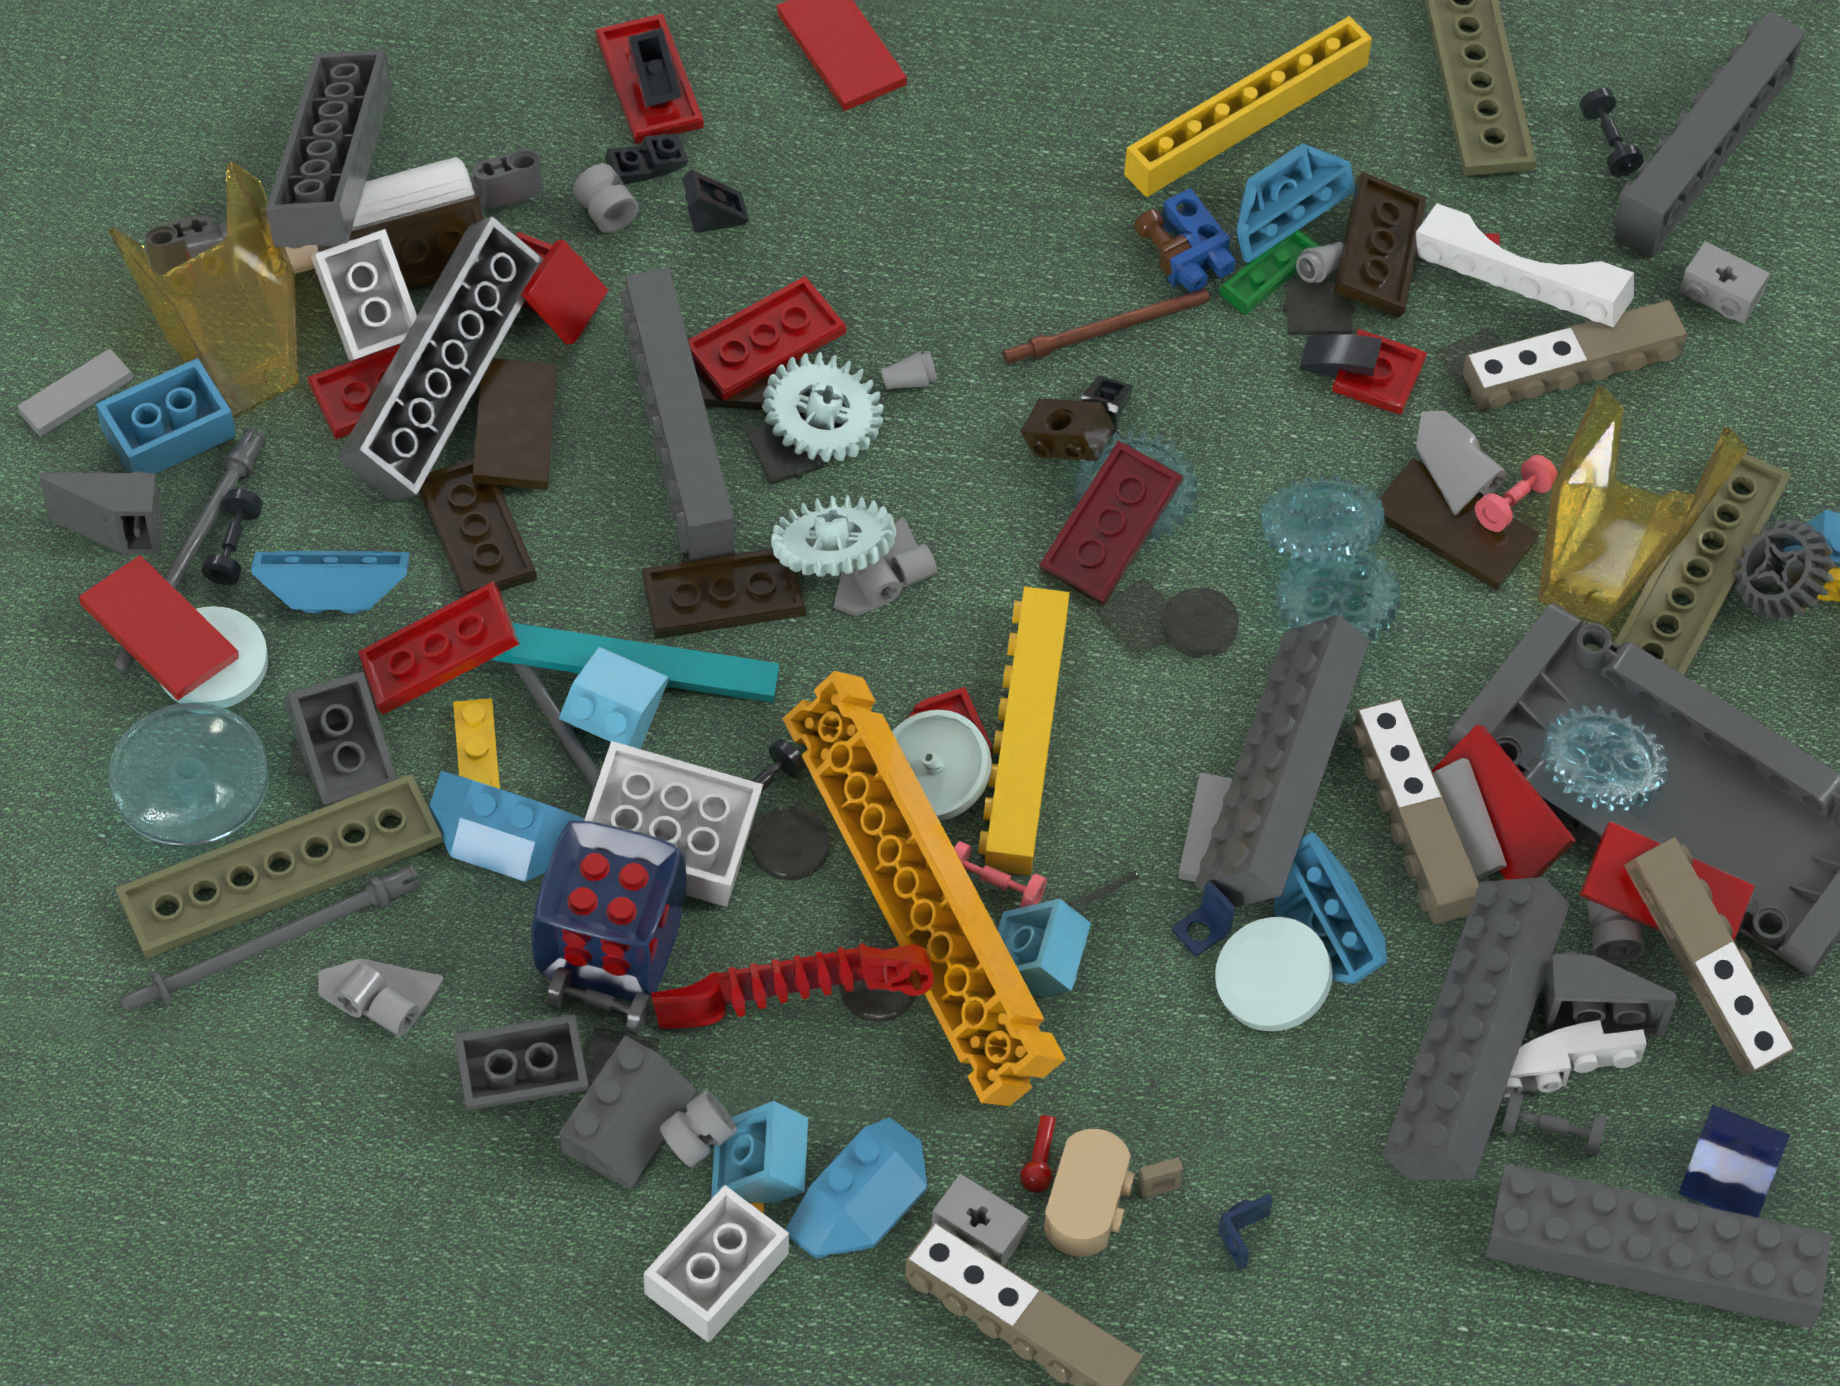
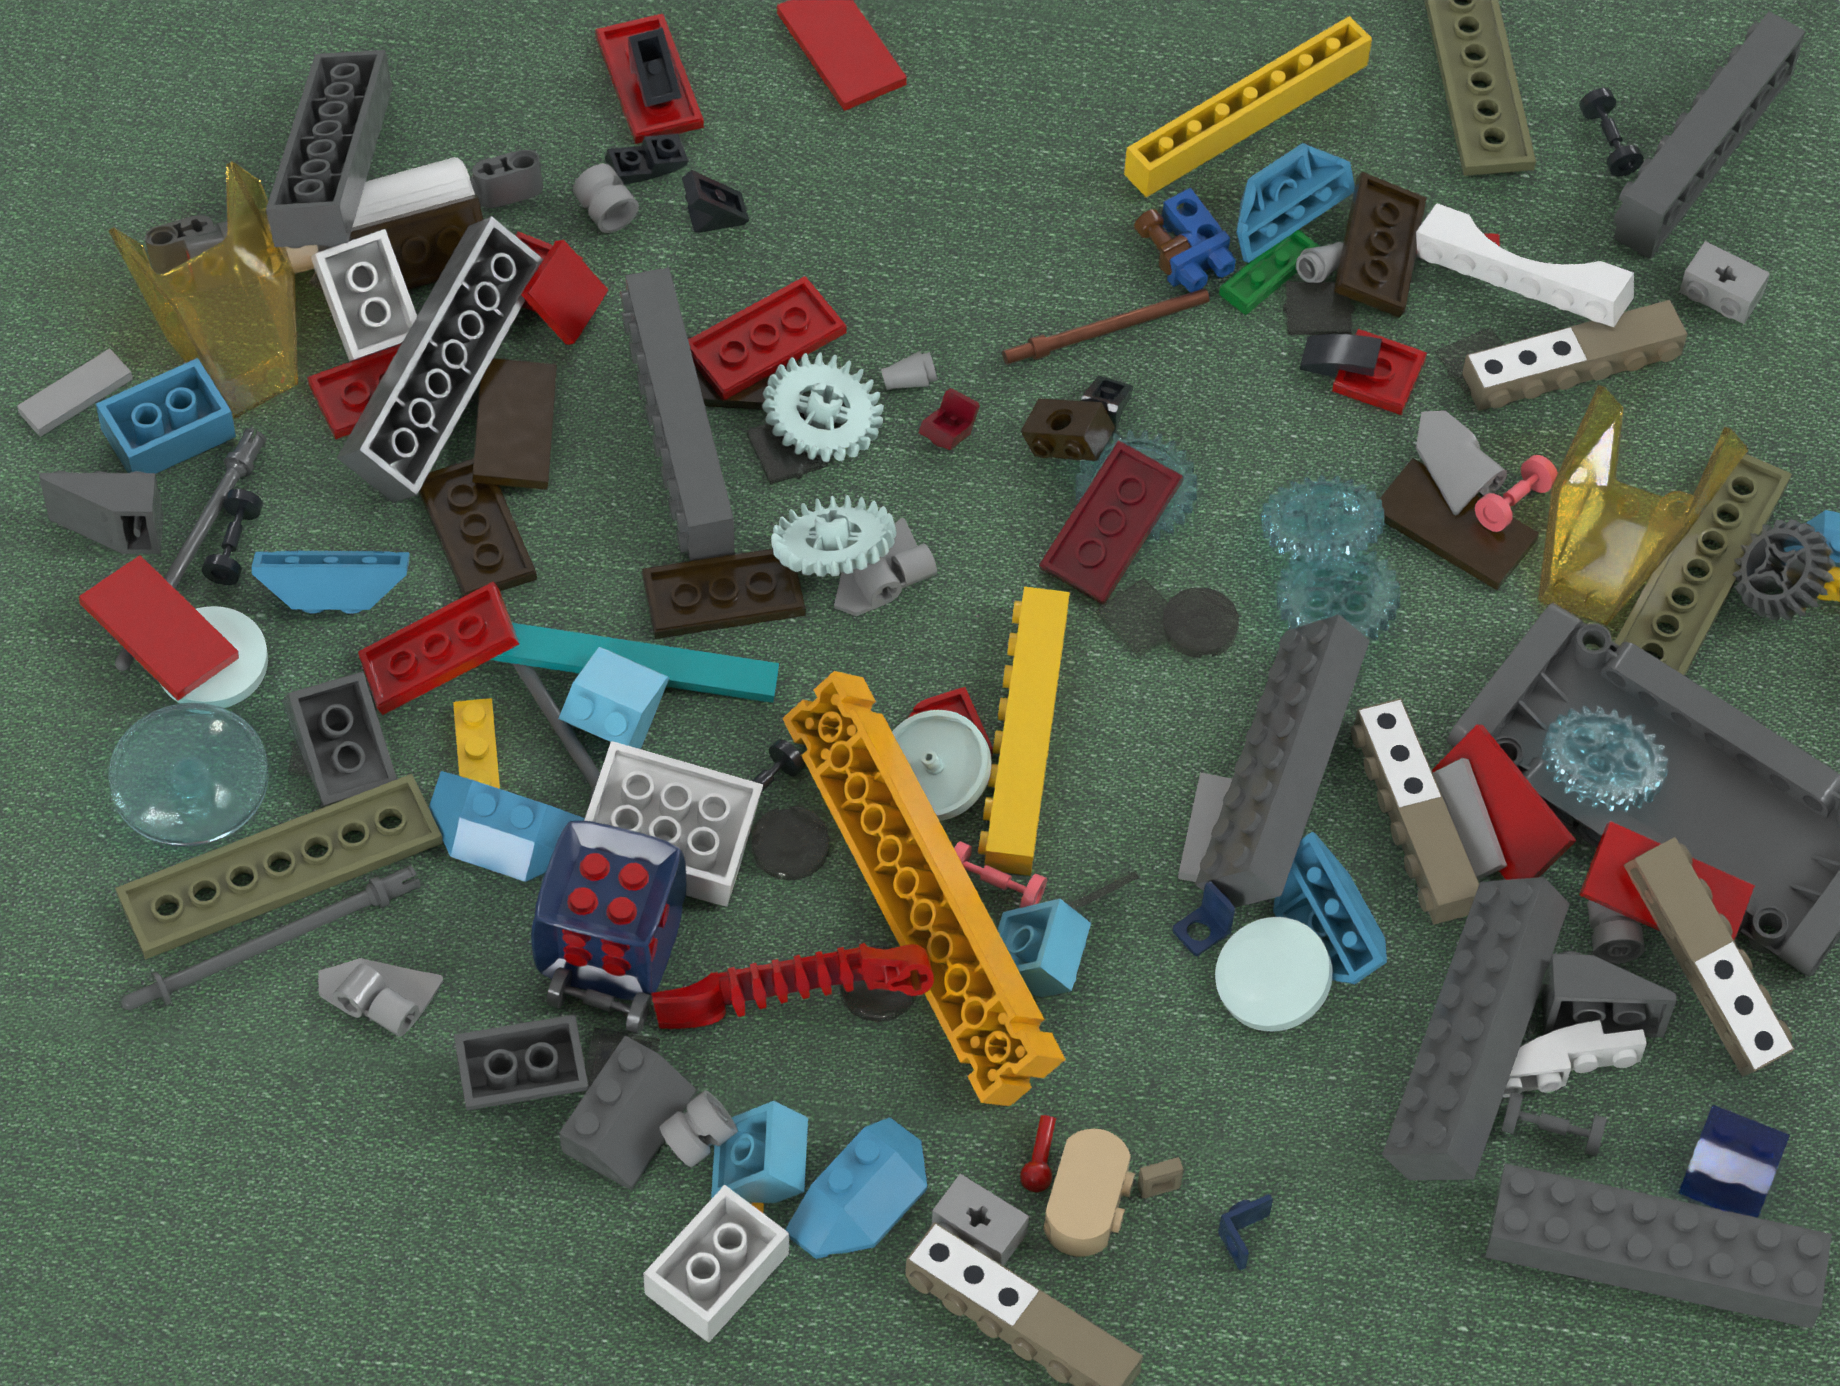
none -> dark red bracket [918,388,980,450]

